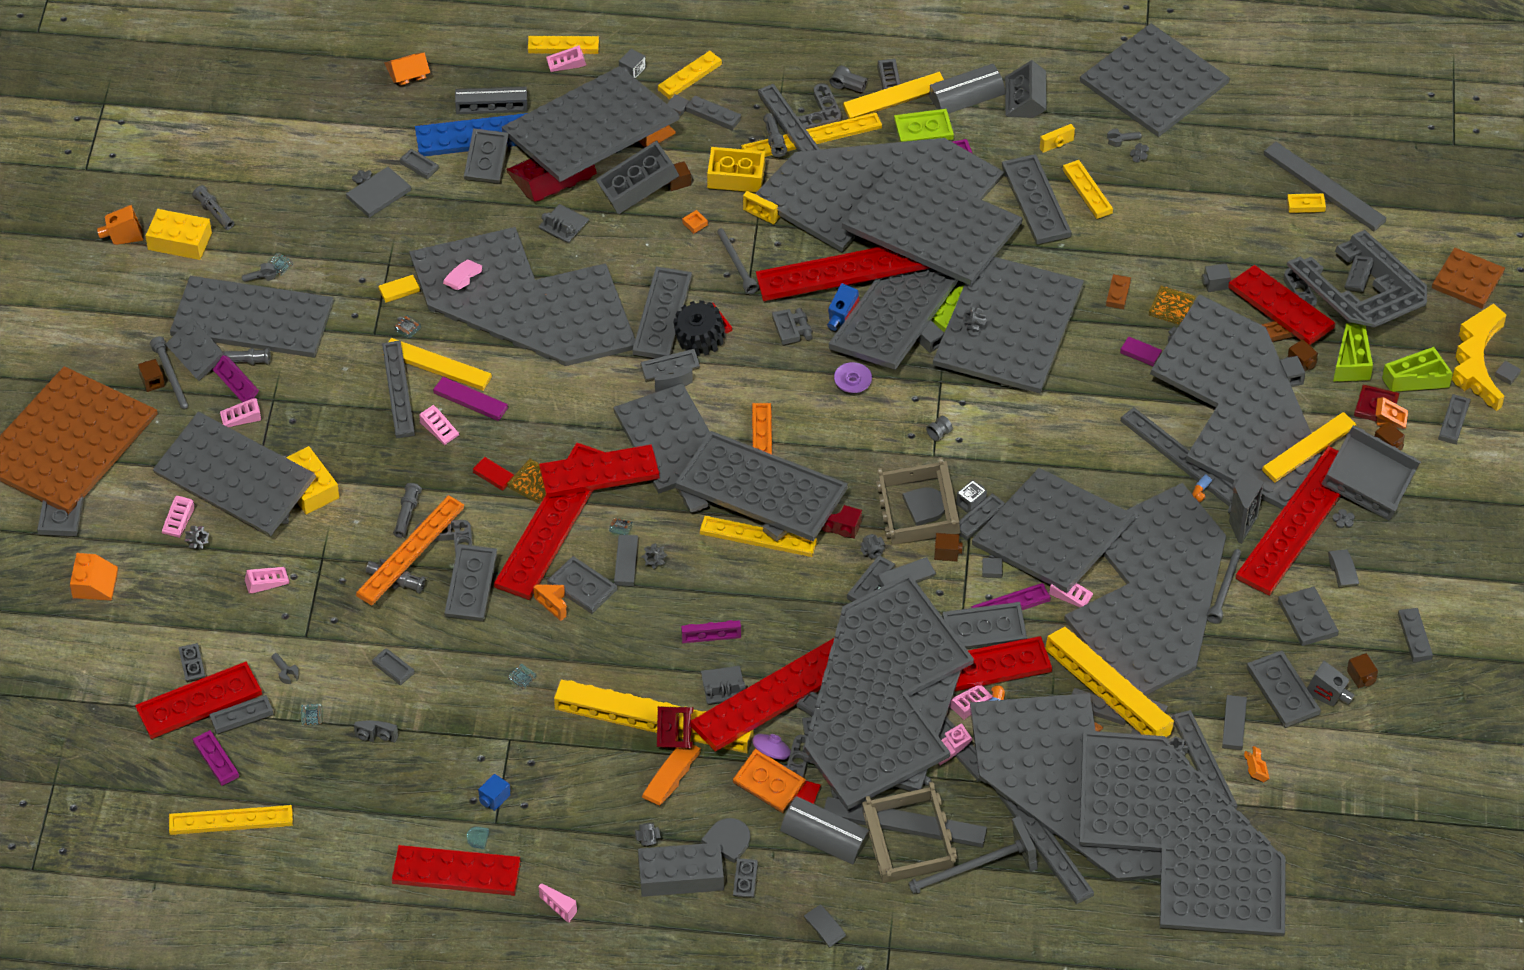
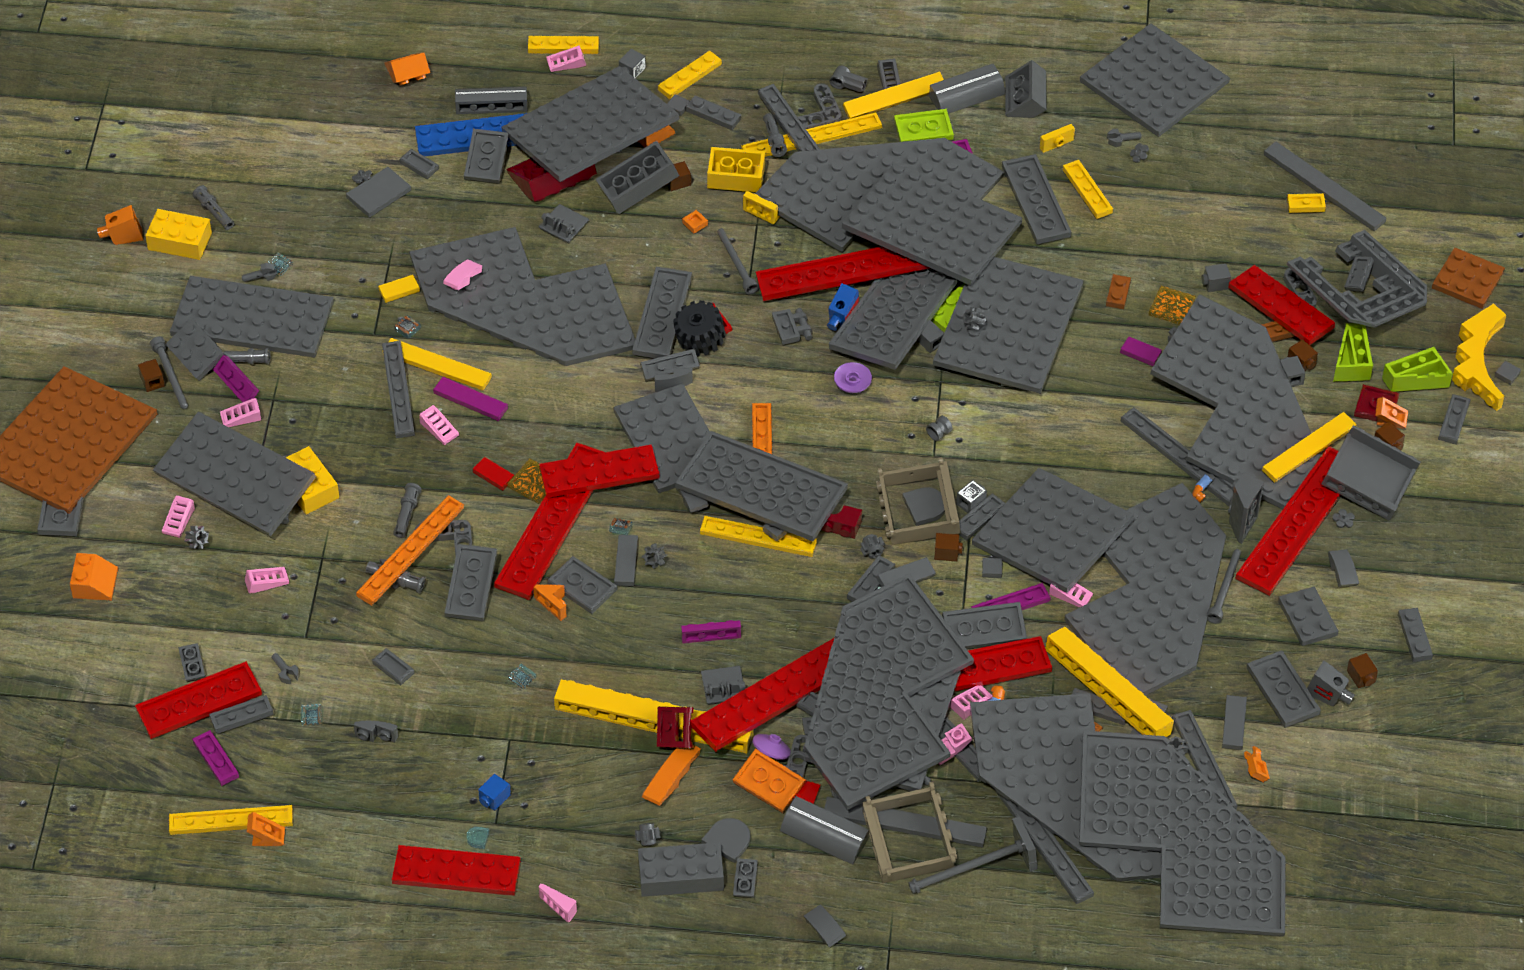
none -> orange slope [247,812,285,846]

